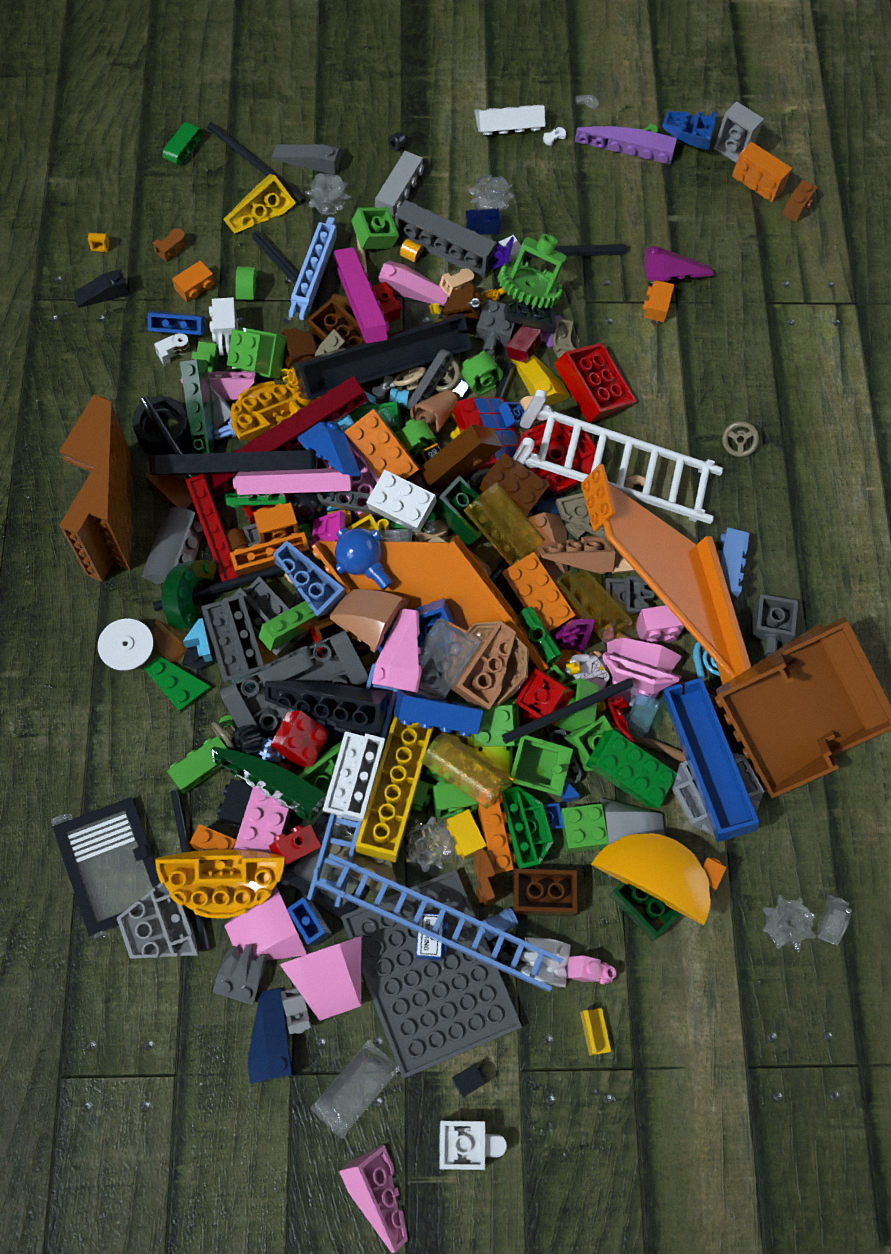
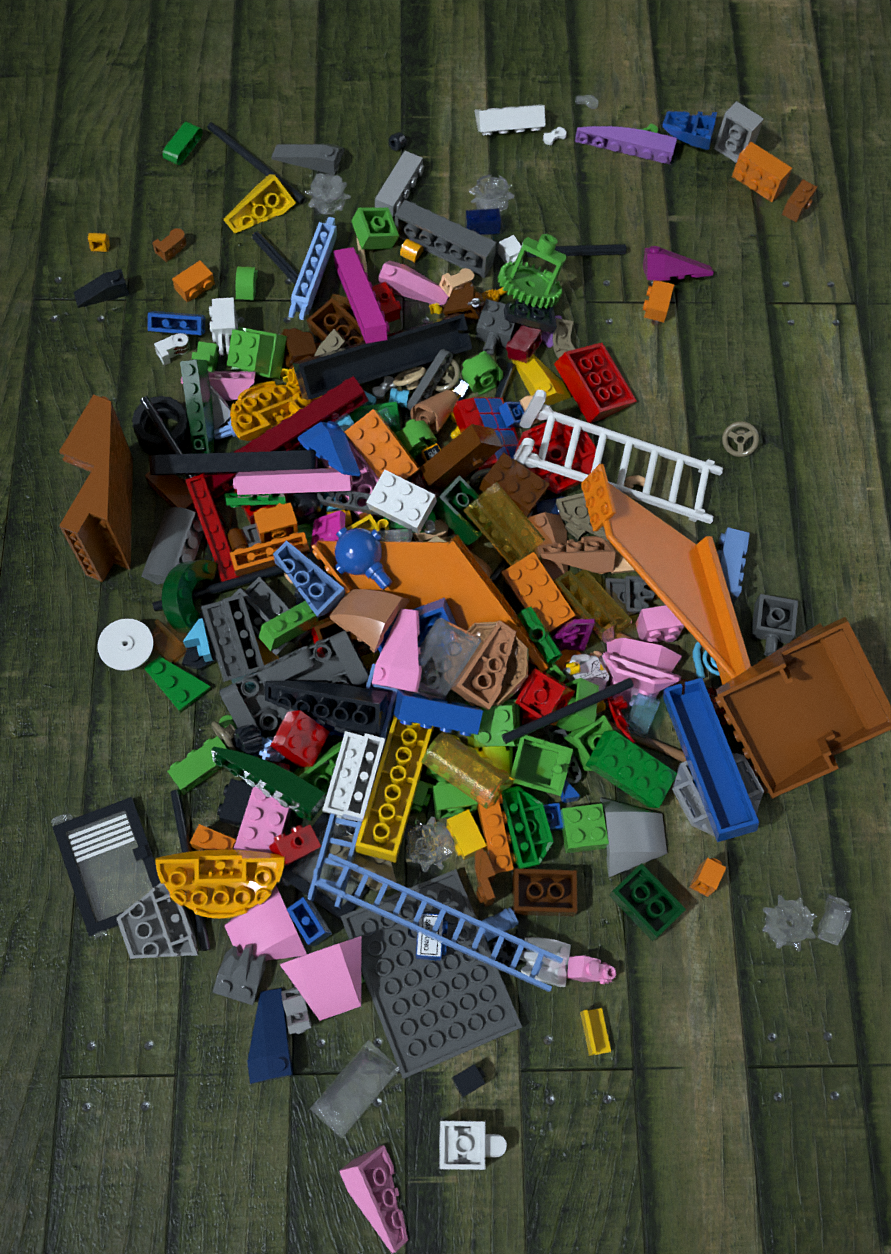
dark purple piece [490,237,514,269] -> none
light orange brick [591,833,711,926] -> none

